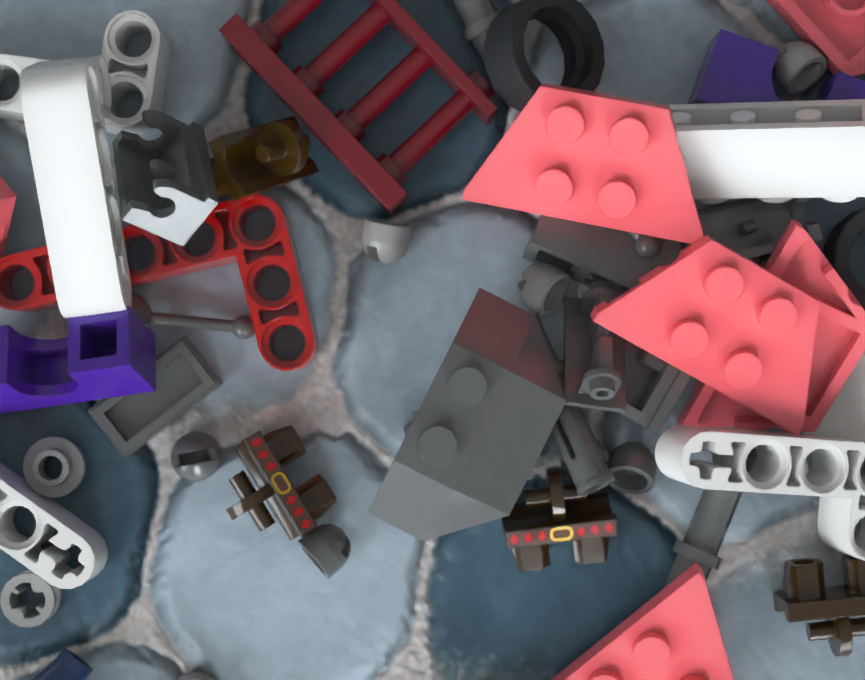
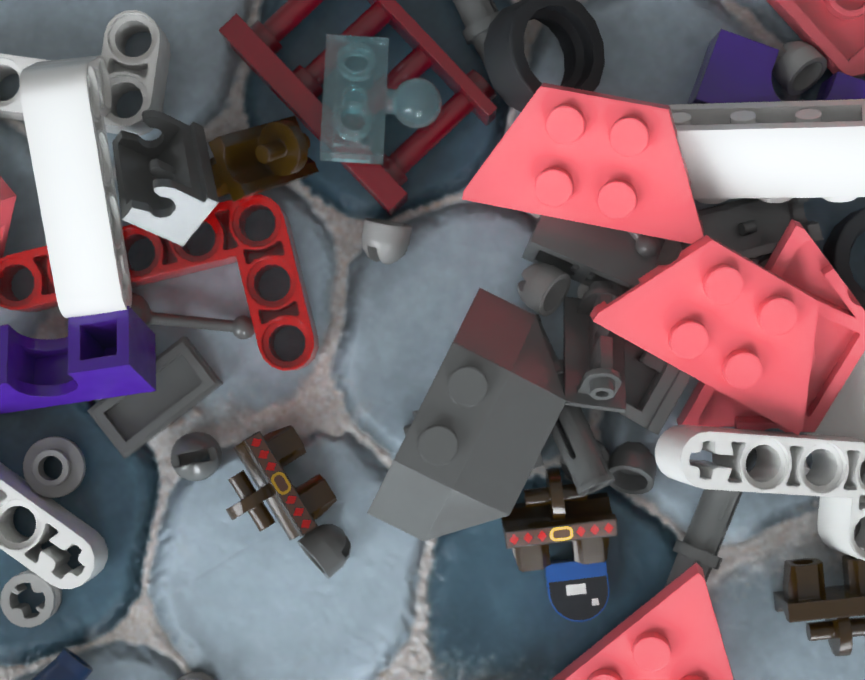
none -> clear light blue plate [320,34,442,164]
none -> tile [544,558,610,622]

